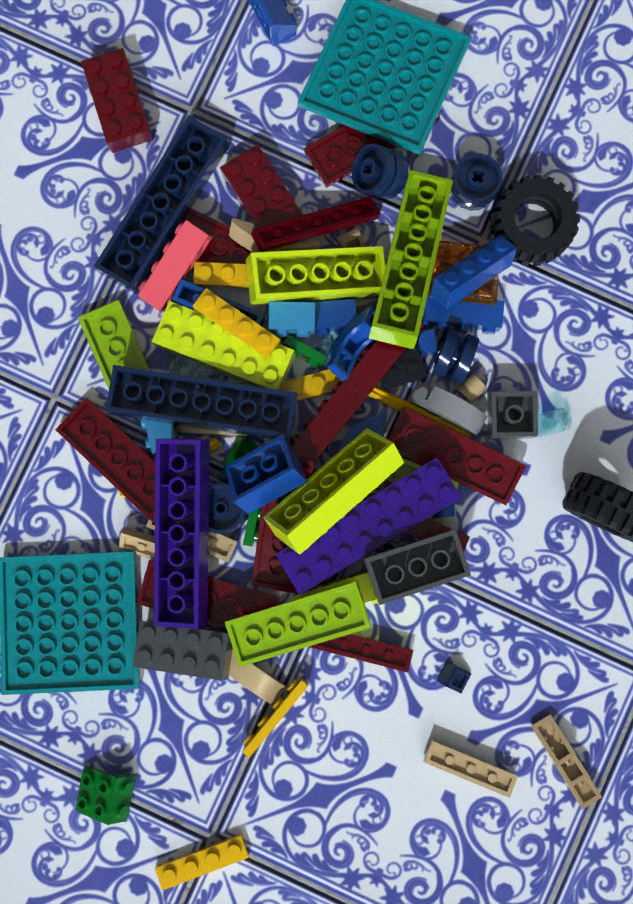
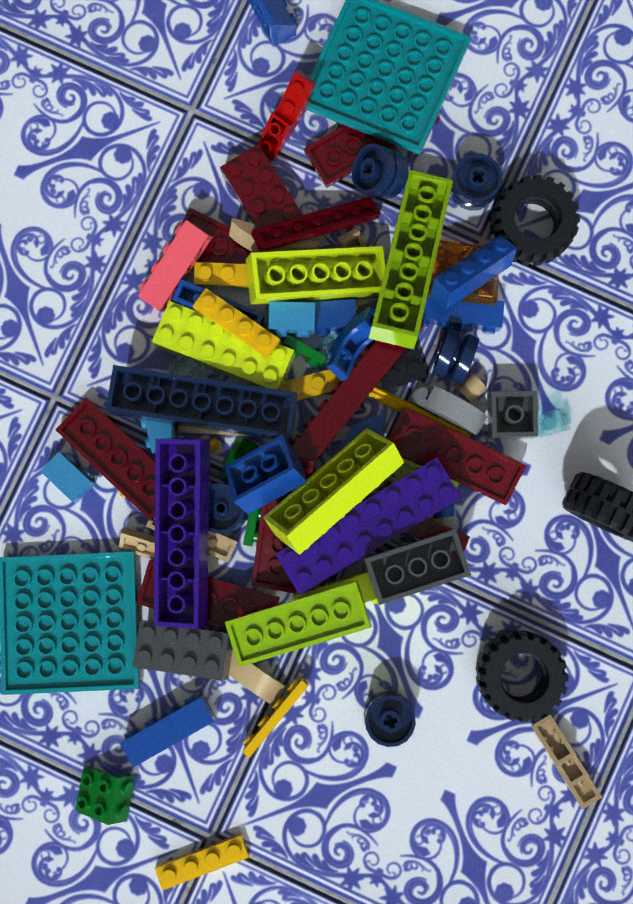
lime plate [78,299,150,389] -> none
dark red brick [81,48,154,153] -> none
dark blue brick [94,115,229,295] -> none
dark red plate [308,634,414,673] -> none
blue brick [417,329,438,356] -> none
tan plate [423,739,518,798] -> none
dark blue slope [437,661,472,694] -> none
none -> dark azure brick [40,452,96,503]
none -> blue brick [120,693,216,768]
none -> red slope [257,70,316,161]
none -> dark blue wheel [364,690,416,747]
none -> black tyre [476,630,569,722]

